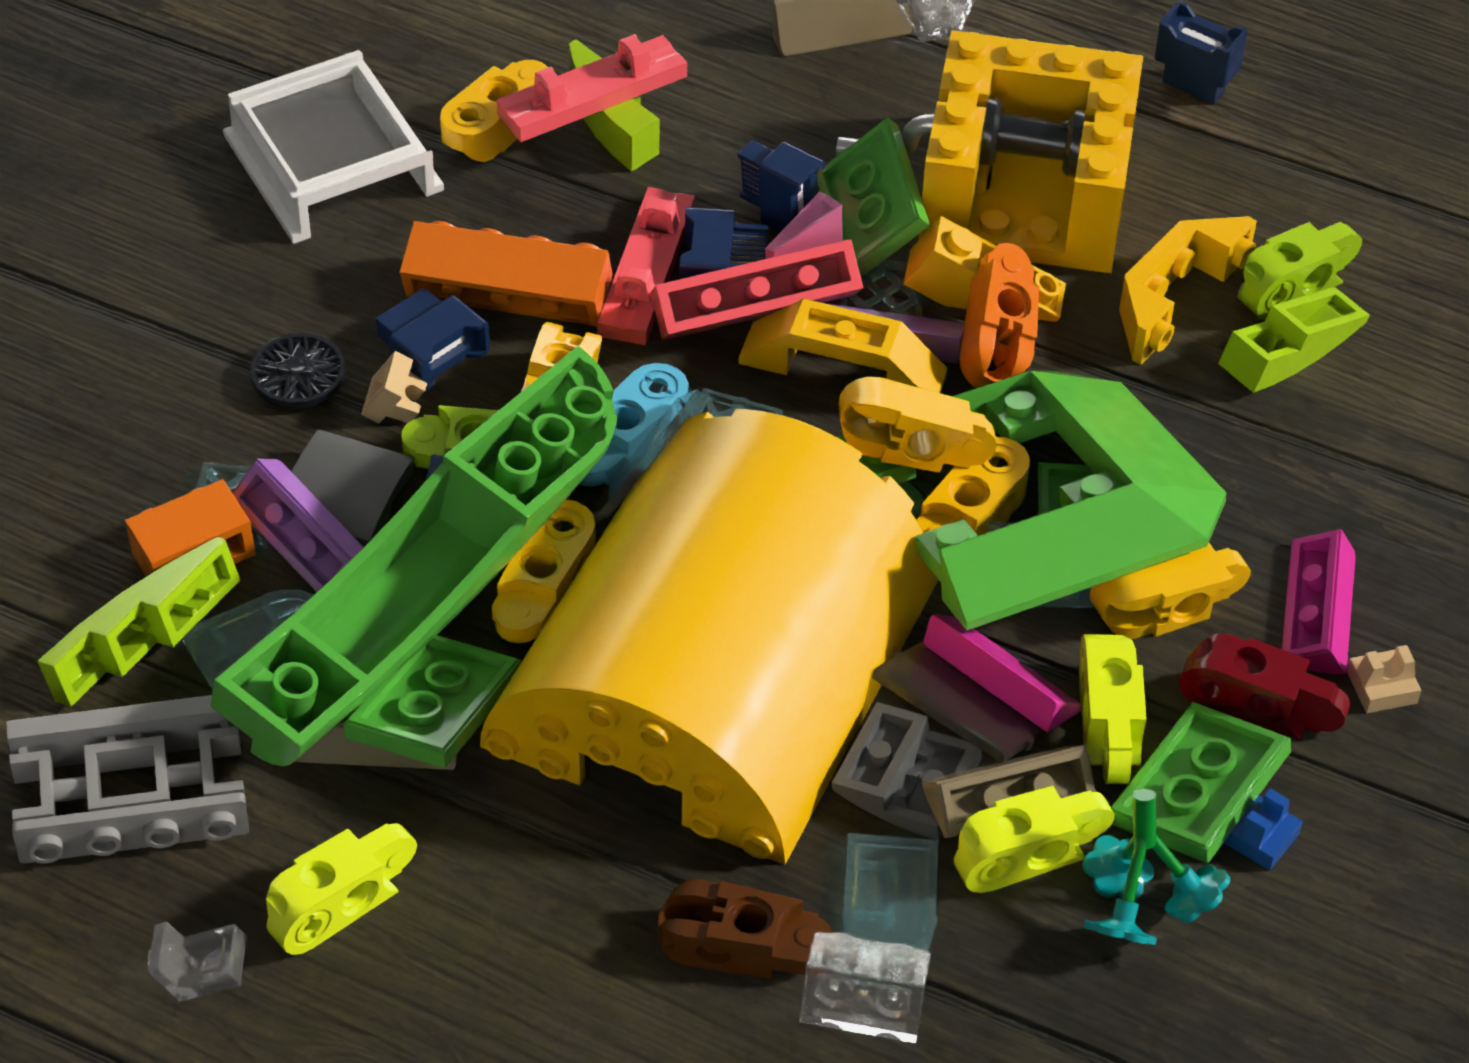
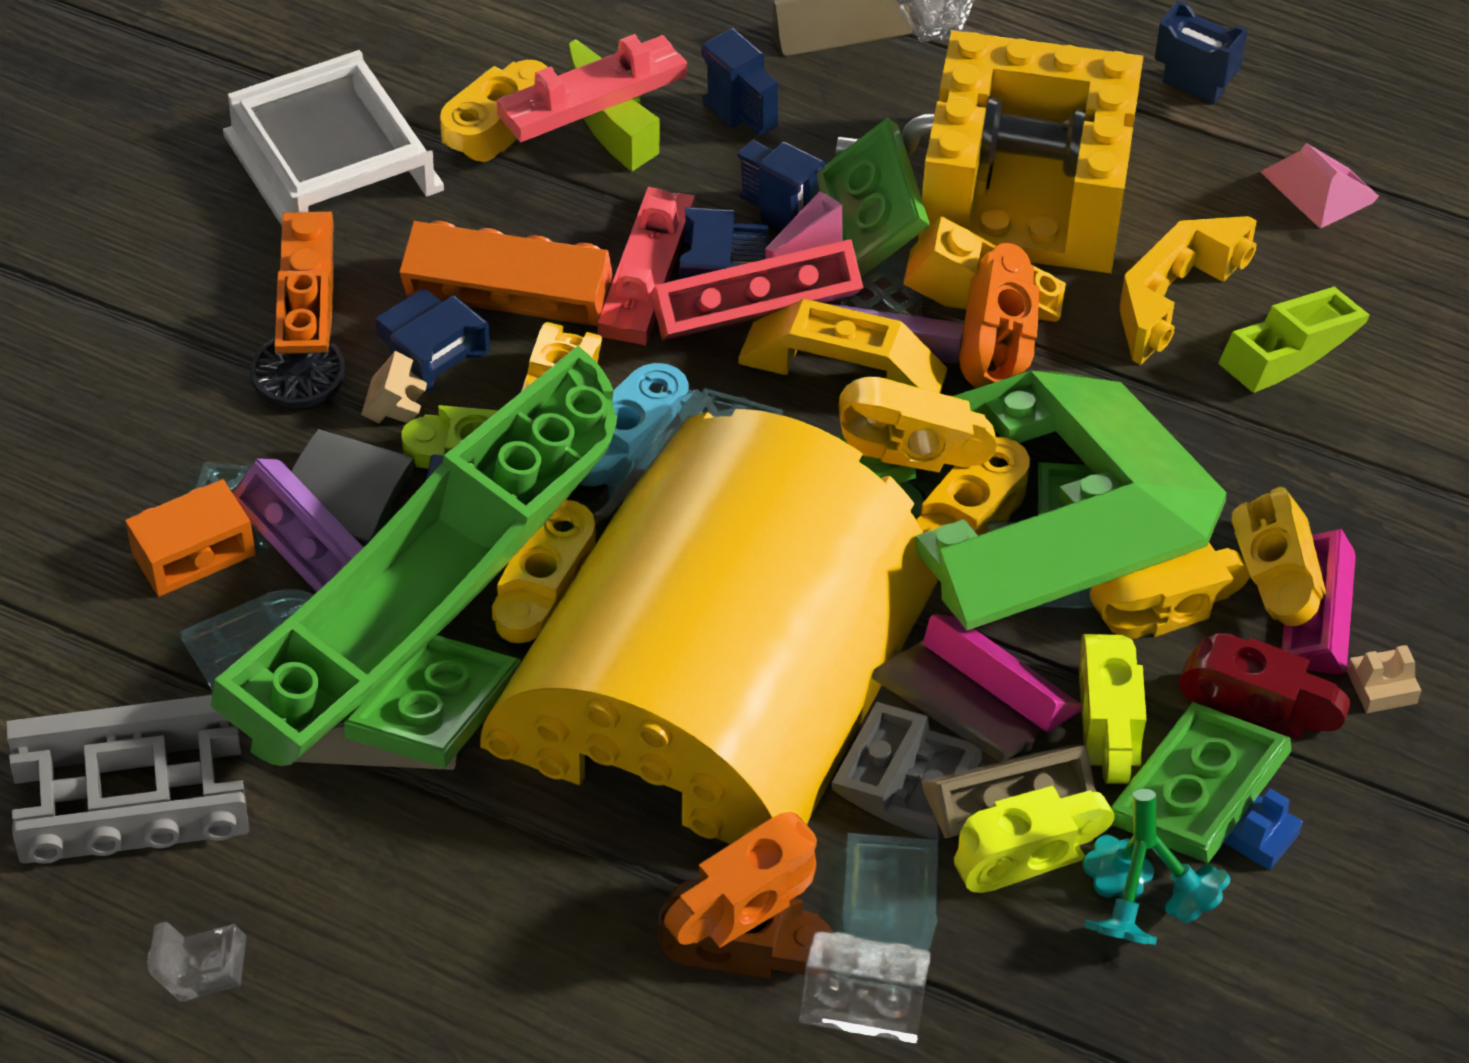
lime slope [38,537,240,707] -> none
neon yellow piece [266,823,417,955] -> none
lime piece [1237,222,1362,320] -> none
none -> orange slope [275,212,334,354]
none -> orange piece [664,812,817,948]
none -> dark blue piece [701,28,778,136]
none -> yellow piece [1231,487,1326,626]
none -> bright pink slope [1260,143,1379,229]

